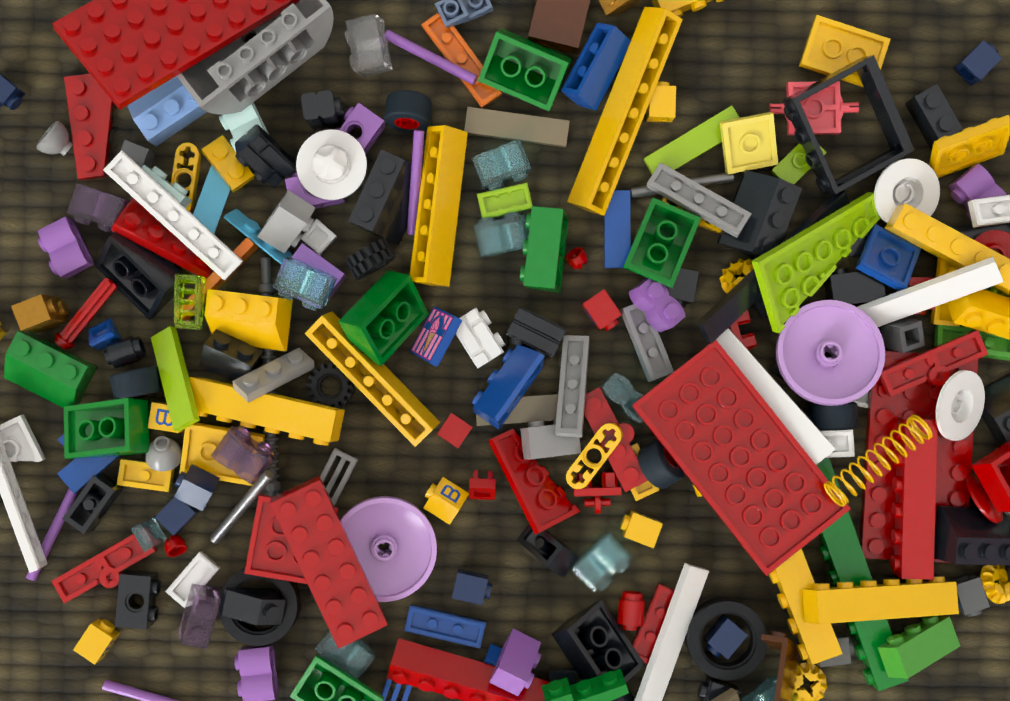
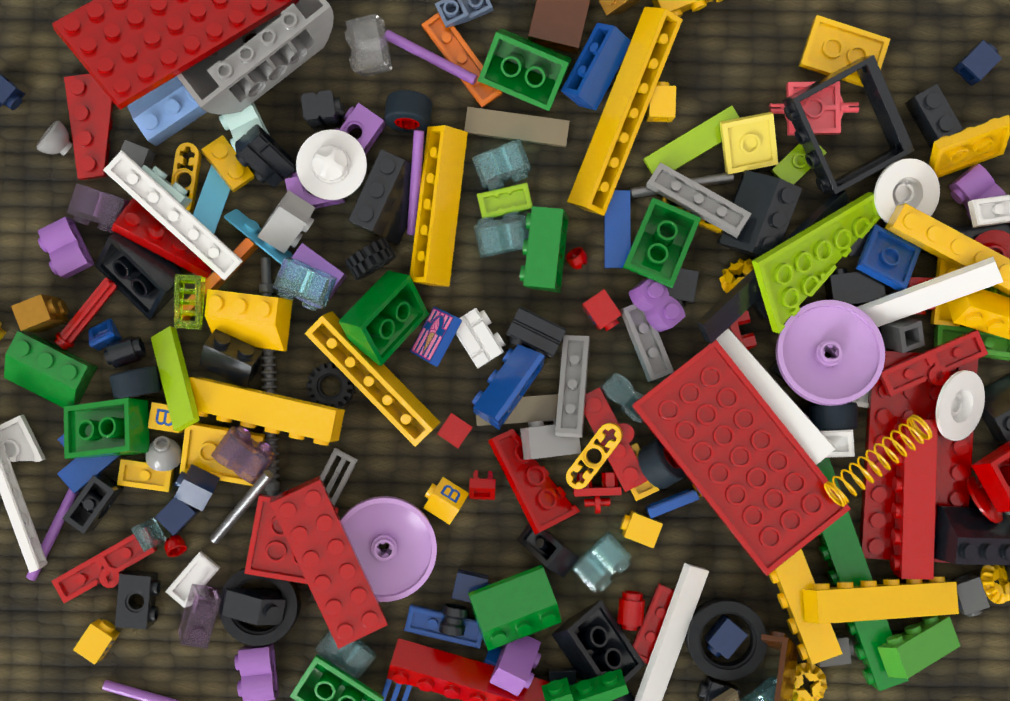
light grey plate [232,348,315,403] -> none
white tile [301,219,337,256] -> none
none -> black wheel [439,603,469,636]
none -> green slope [468,565,562,651]
none -> blue tile [644,488,699,518]

